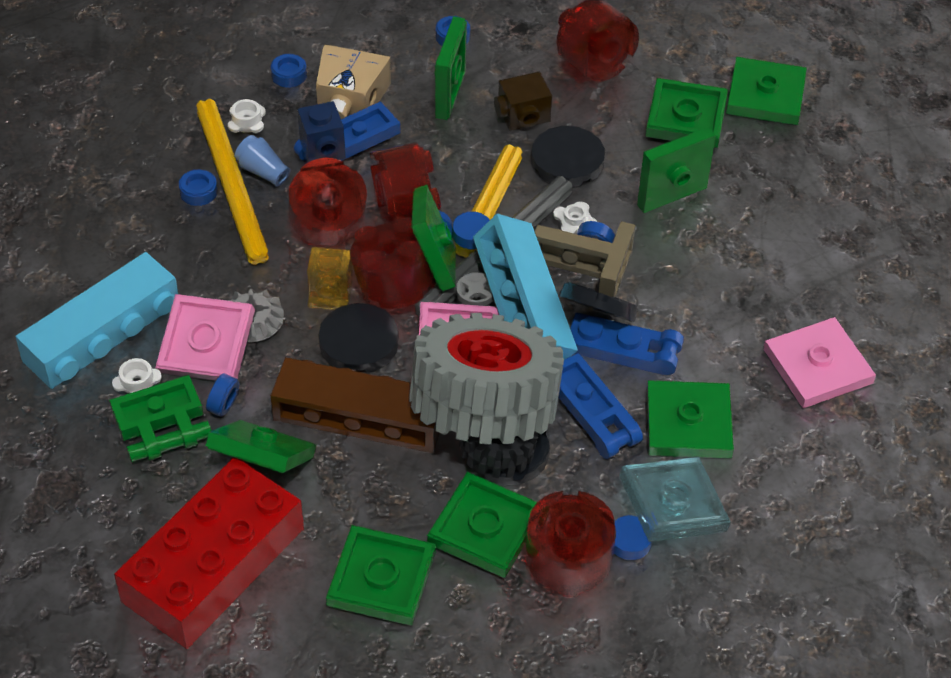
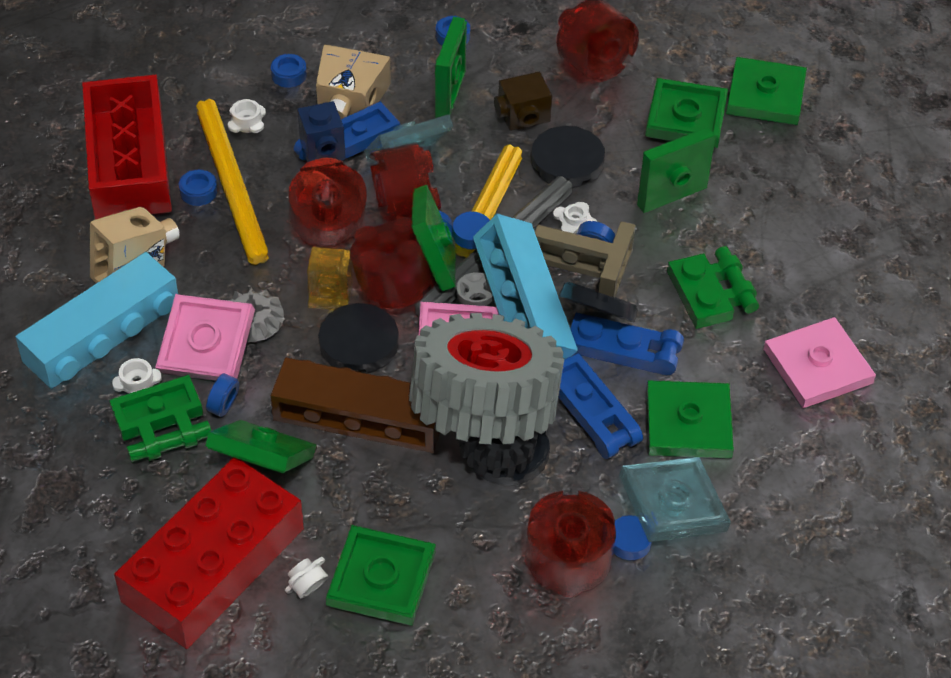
medium blue cone [234,135,291,187] -> none
green plate [427,472,544,578] -> none
none -> red brick [82,74,172,220]
none -> tan torso [90,207,180,284]
none -> white plate [285,557,329,599]
none -> clear light blue plate [364,114,453,163]
none -> green plate [667,246,759,329]

